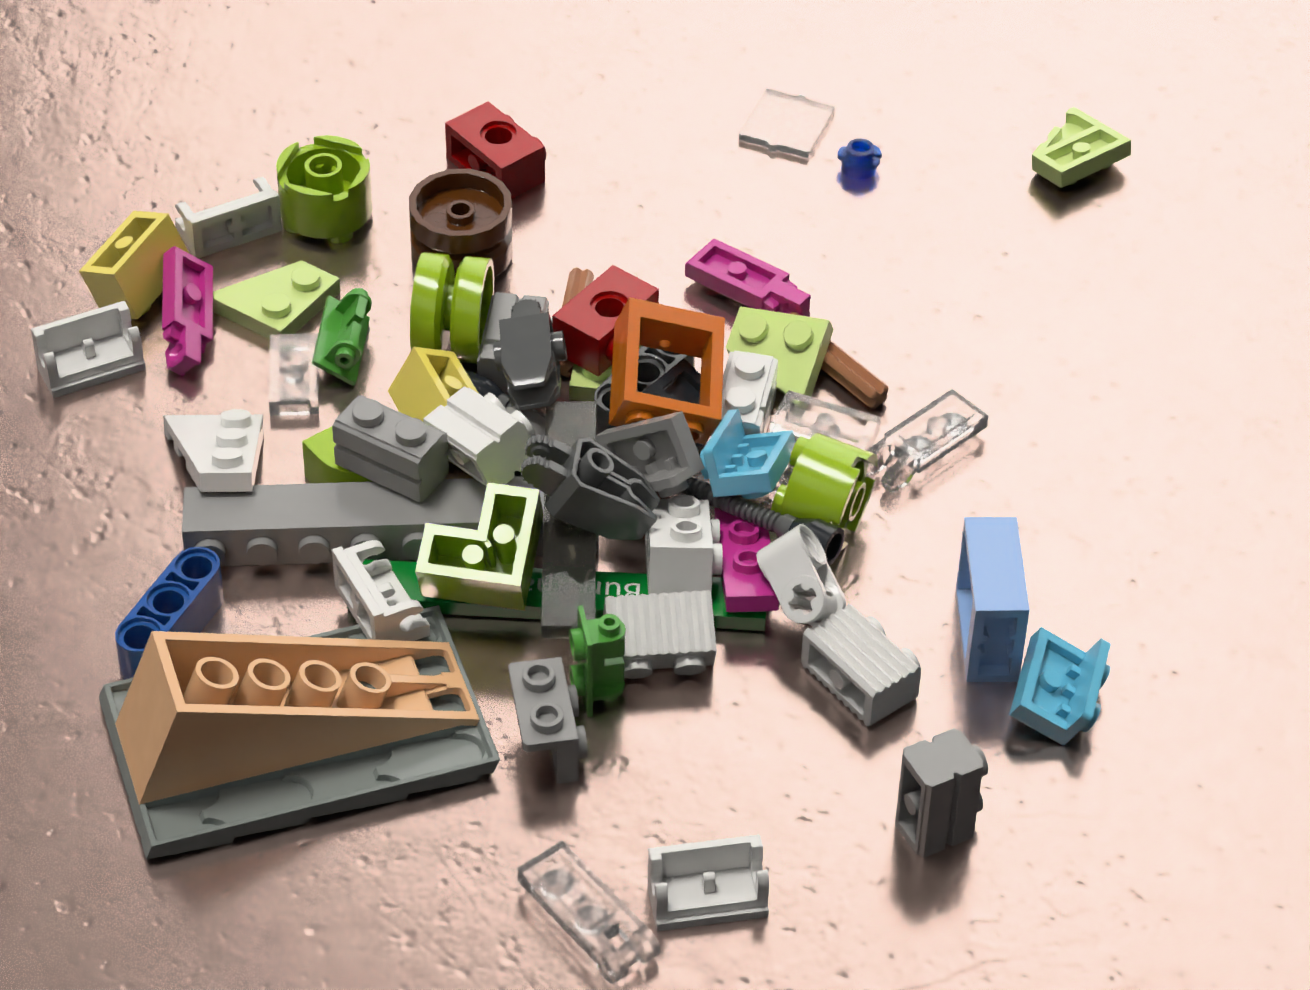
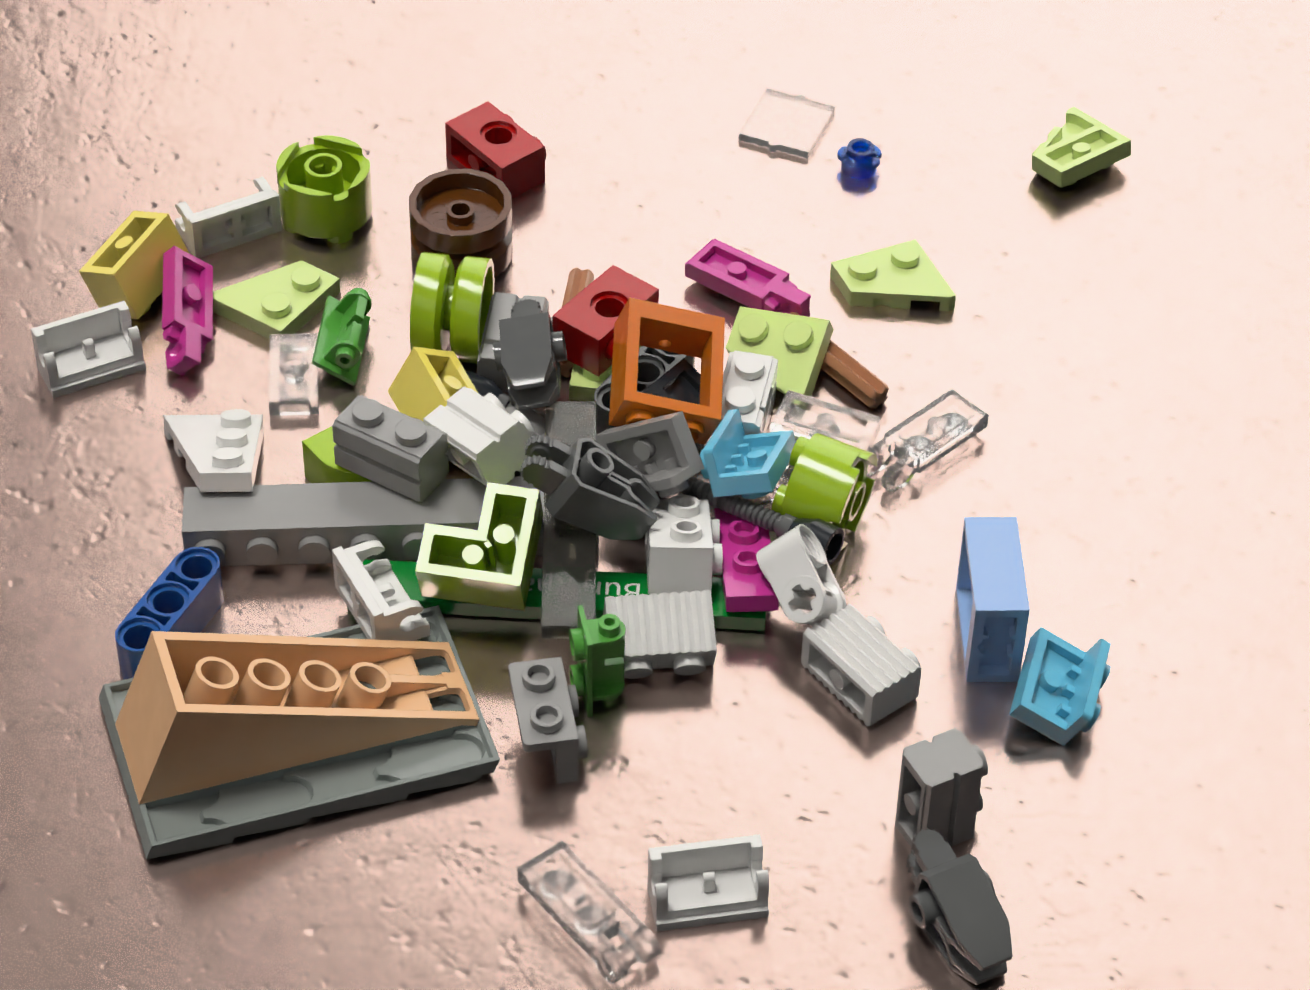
none -> yellowish green wing [830,239,956,311]
none -> dark grey hinge [906,828,1013,985]

